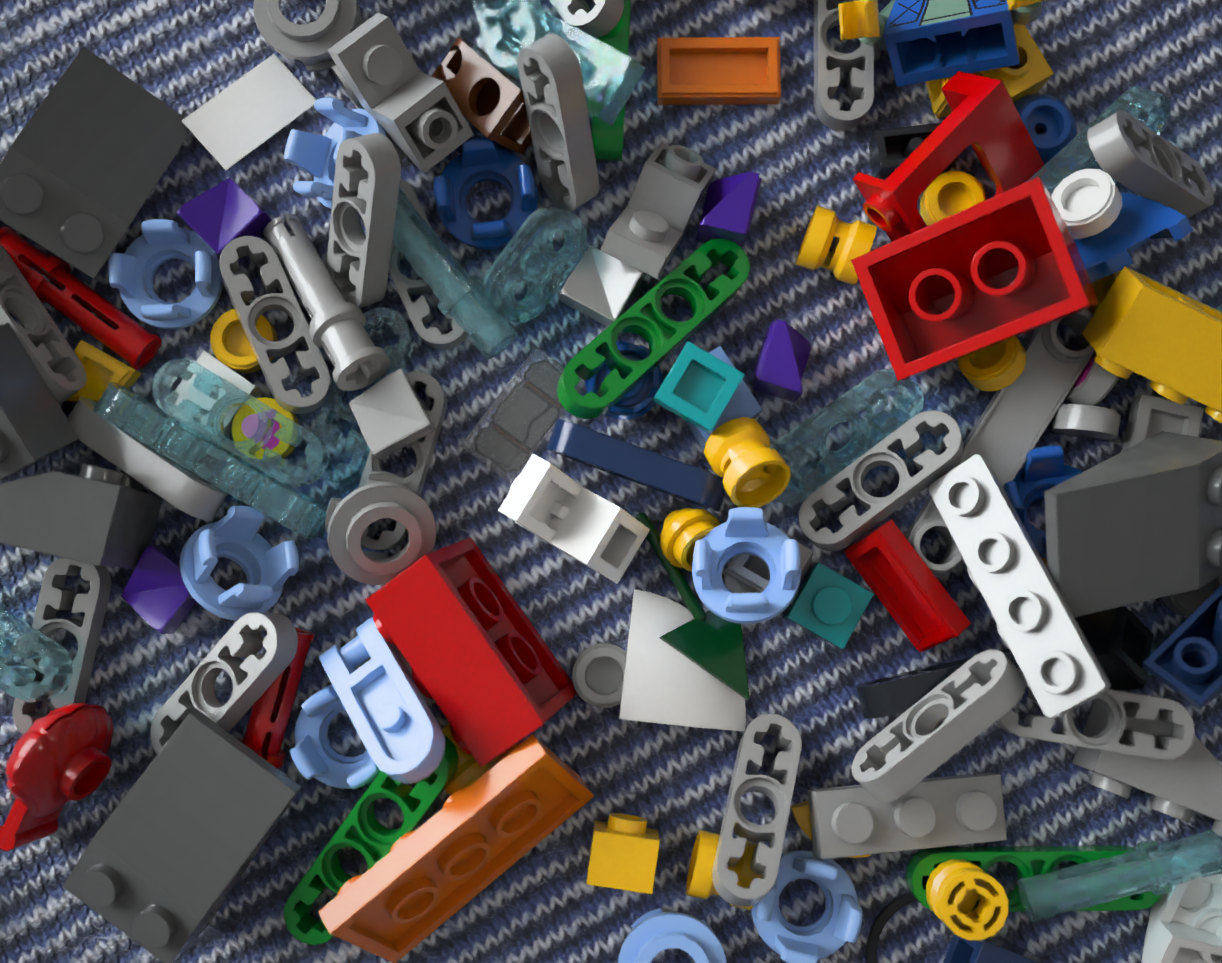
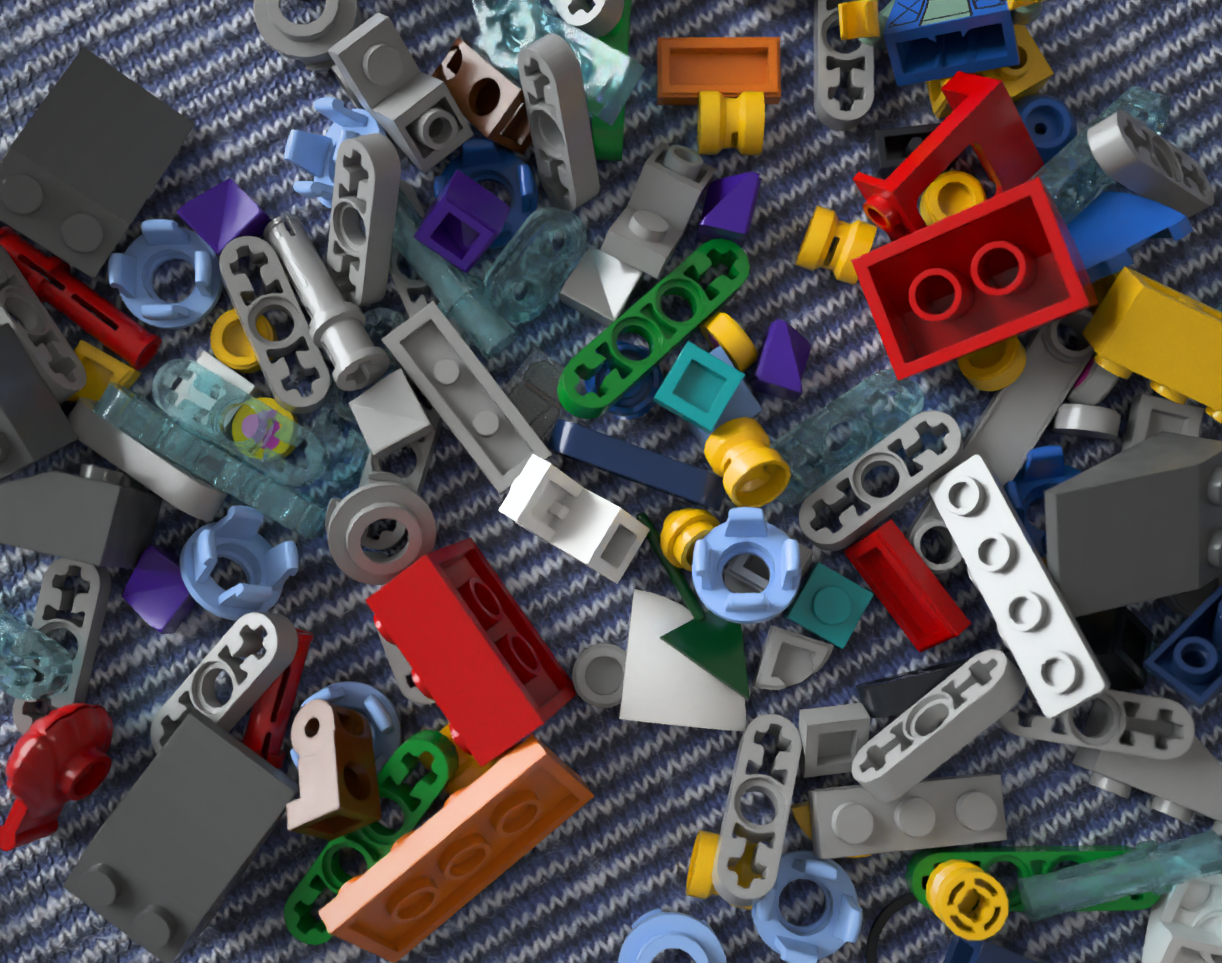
white sticker [182,54,316,170] -> none
light blue plate [319,617,445,783] -> none
yellow plate [586,813,660,894] -> none
white tile [1051,168,1122,239] -> none
none -> reddish brown leg [286,699,382,841]
none -> light grey plate [381,301,552,496]
none -> dark purple slope [413,169,510,274]
none -> yellow wheel [697,91,765,155]
none -> yellow tile [700,311,758,372]
none -> light grey tile [752,625,834,690]
none -> light grey plate [798,703,870,778]

